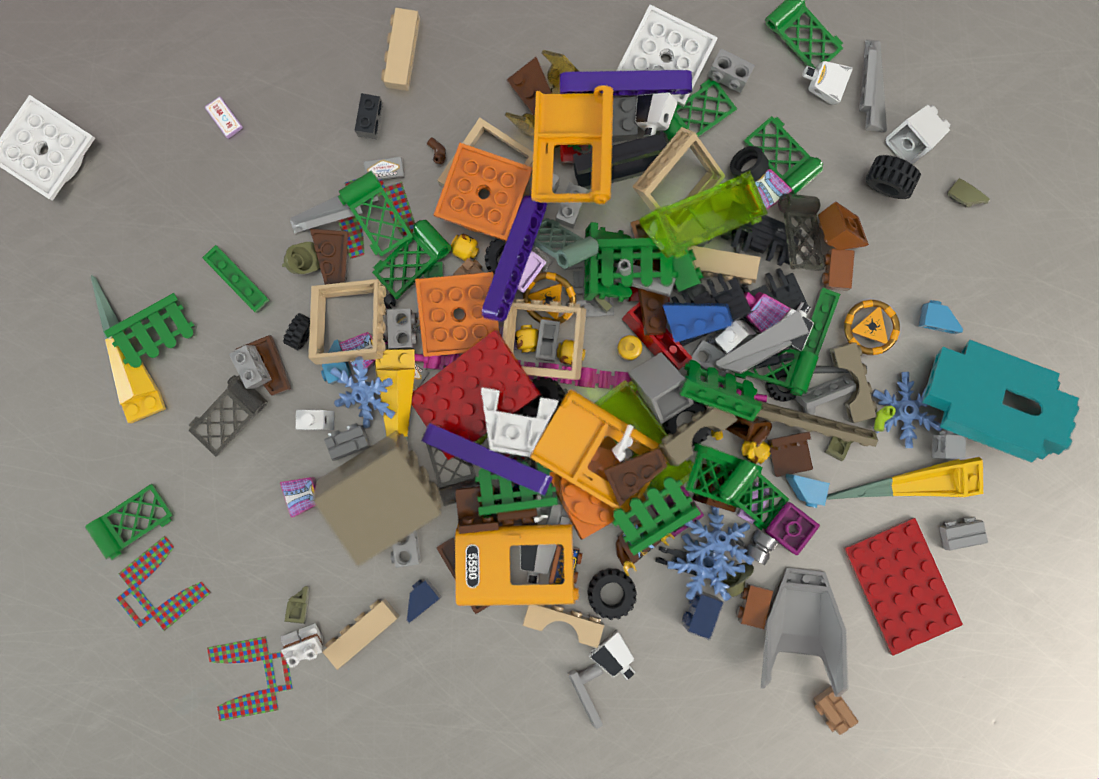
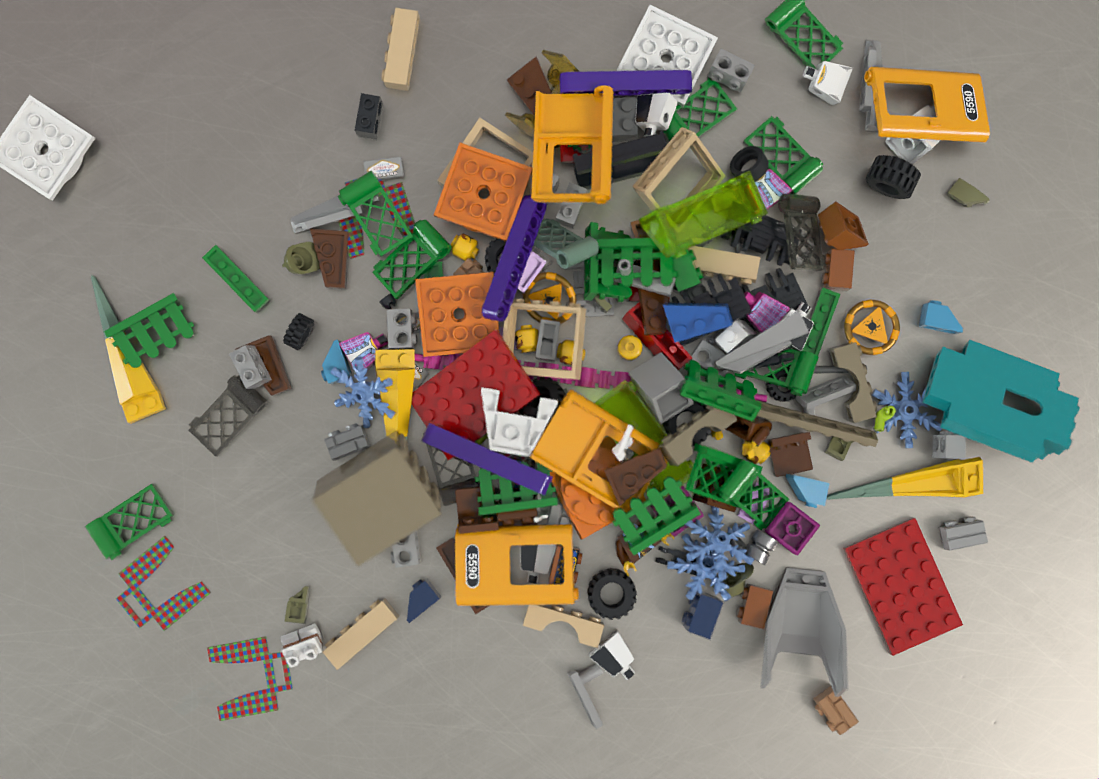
white tile [205,96,243,139] -> none
torso [280,477,317,518] -> none
white torso [296,410,334,430] -> none
tan window [309,279,386,365] -> none
reddish brown arm [427,137,446,164] -> none
none -> light orange piece [864,67,990,142]

